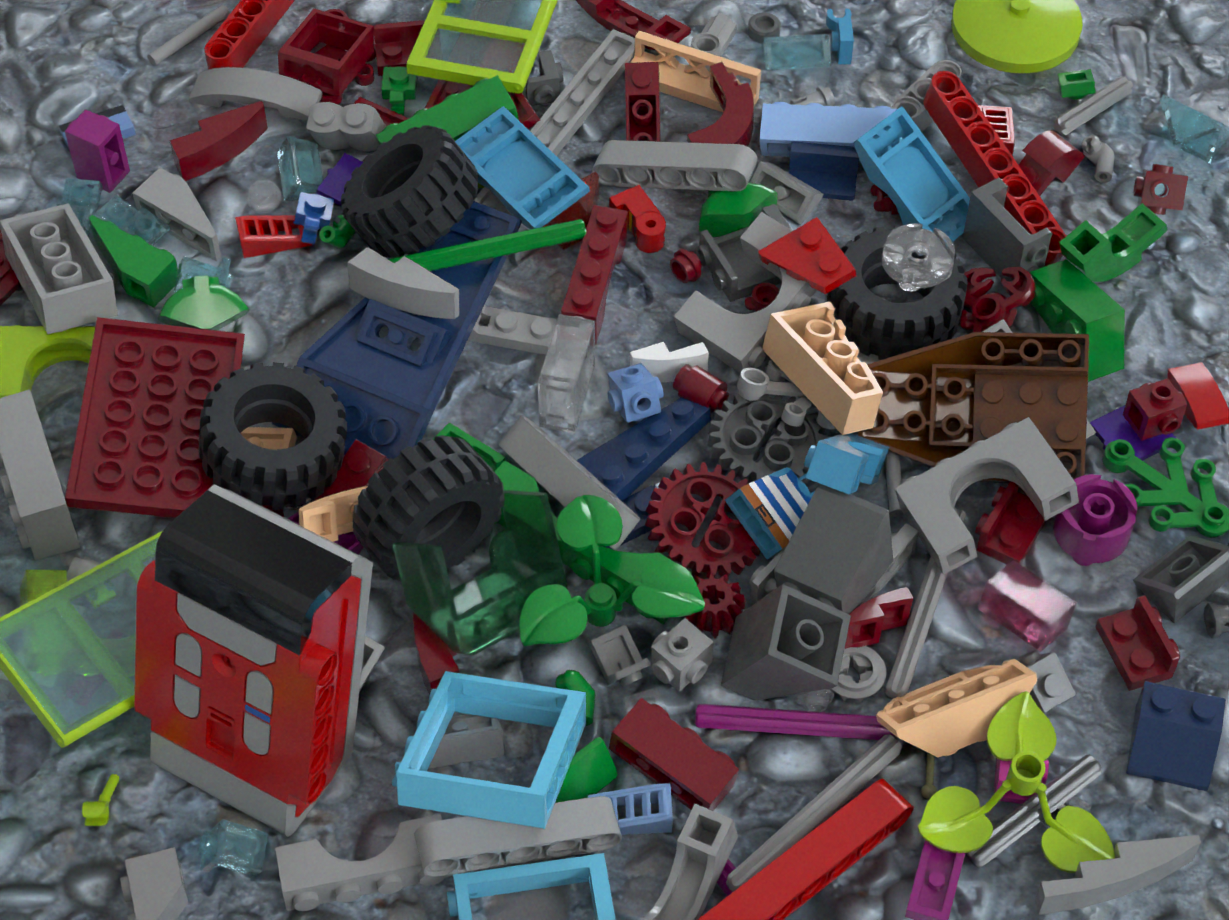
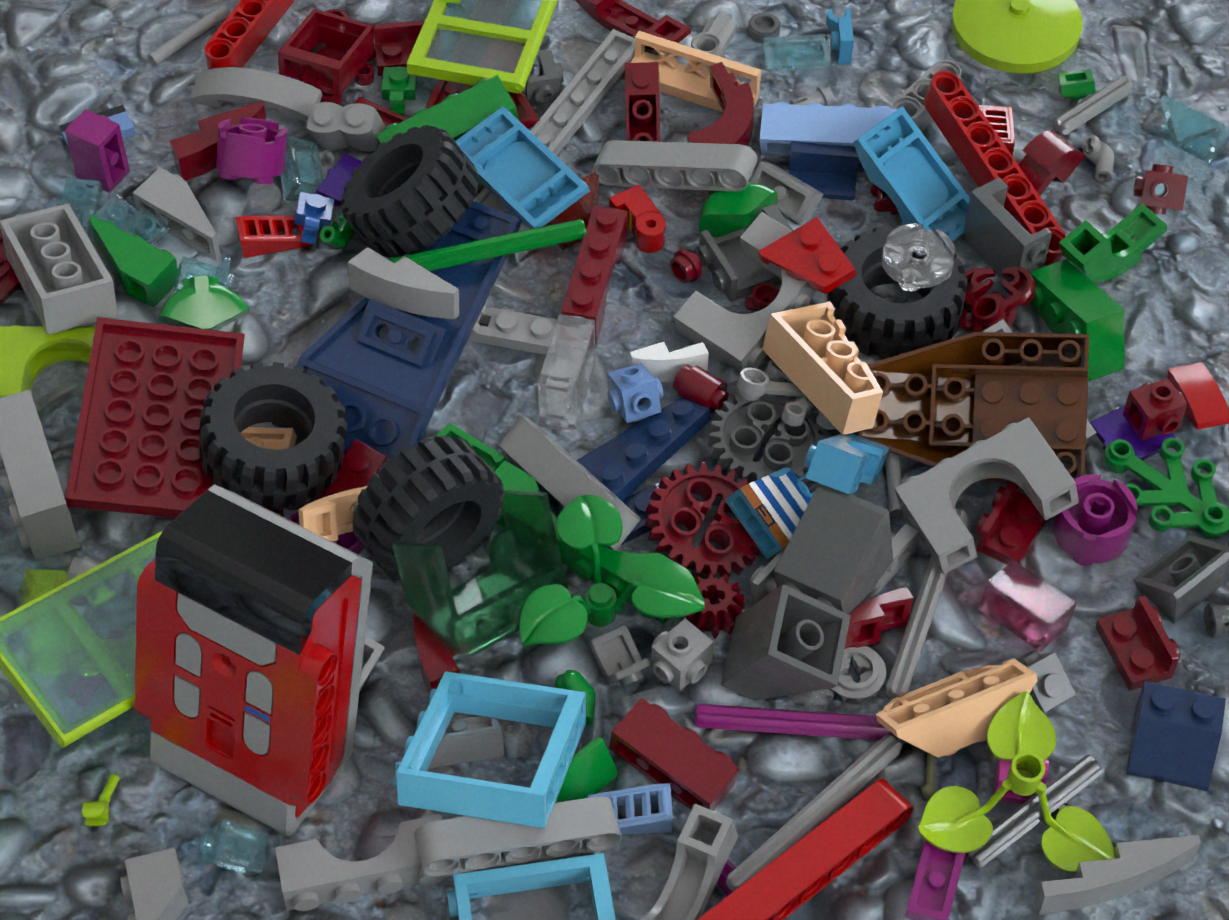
none -> magenta brick [216,118,288,184]

